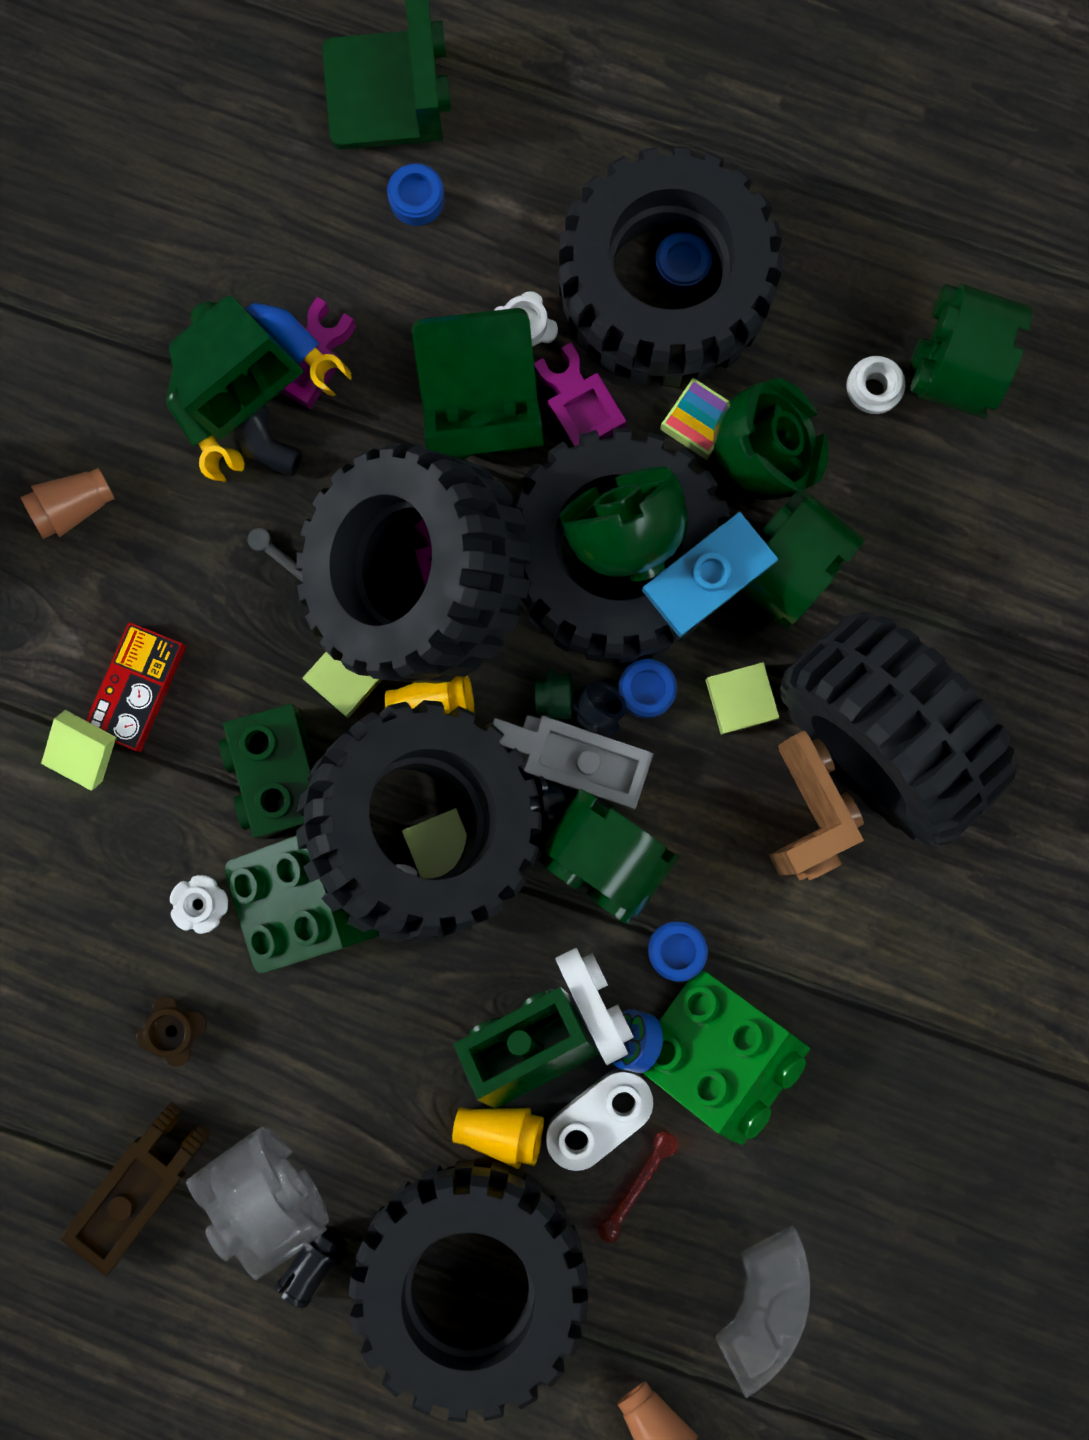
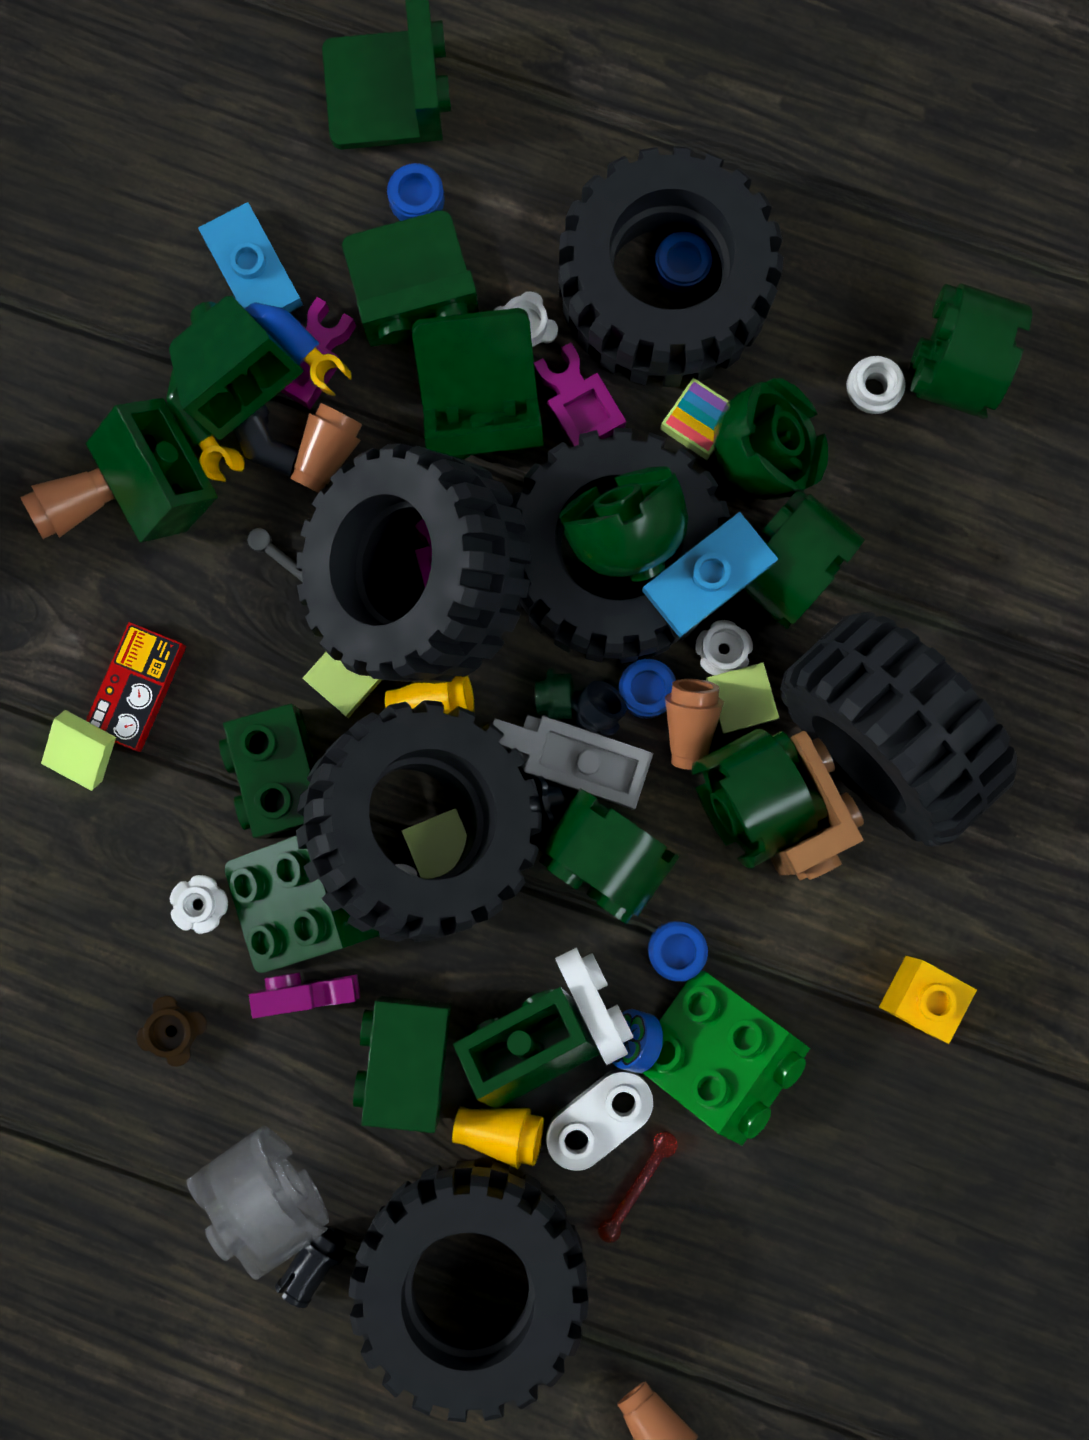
dark brown hinge [60,1102,212,1277] -> none
clear tile [716,1226,810,1398] -> none
none -> dark green brick [86,398,218,543]
none -> dark azure plate [198,202,303,312]
none -> magenta plate [249,972,361,1019]
none -> nougat cone [291,403,362,493]
none -> dark green bracket [342,210,479,347]
none -> dark green brick [353,996,452,1133]
none -> nougat cone [665,679,724,770]
none -> dark green brick [692,729,827,868]
none -> white plate [695,620,753,676]
none -> yellow brick [879,956,977,1044]

